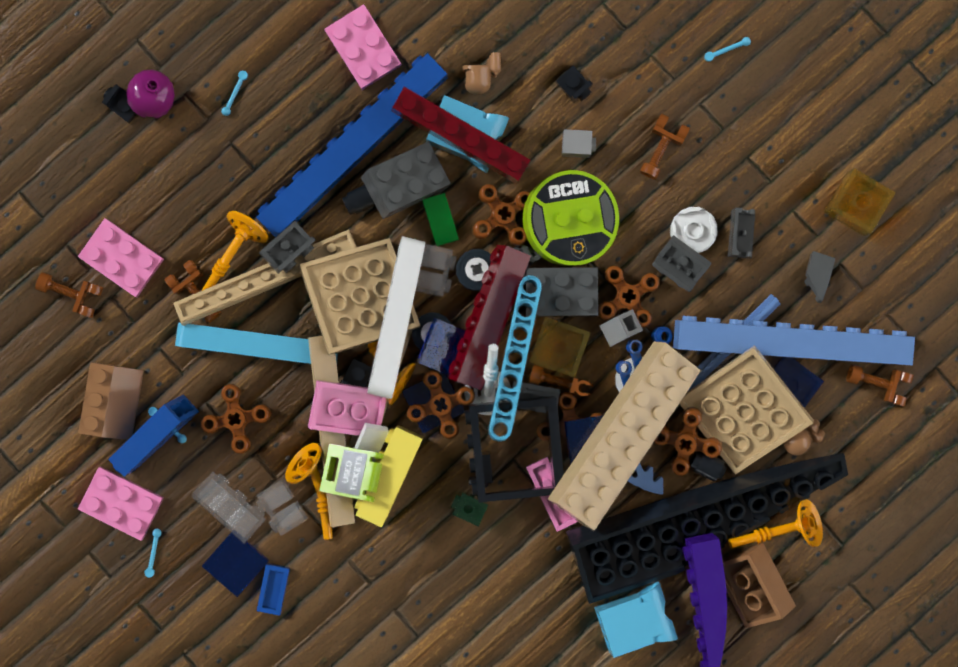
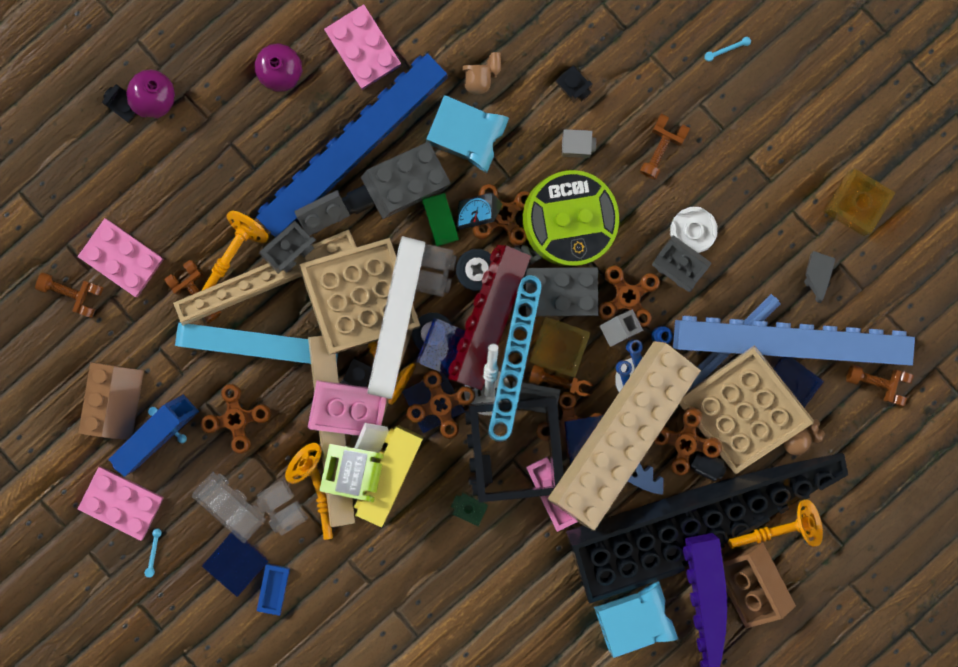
medium azure hinge [221,71,248,116] -> none
dark red brick [391,87,530,183] -> none
dark grey hinge [728,208,755,259] -> none
none -> magenta cylinder [255,43,303,92]
none -> dark grey bracket [294,191,350,236]
none -> slope [458,193,503,229]

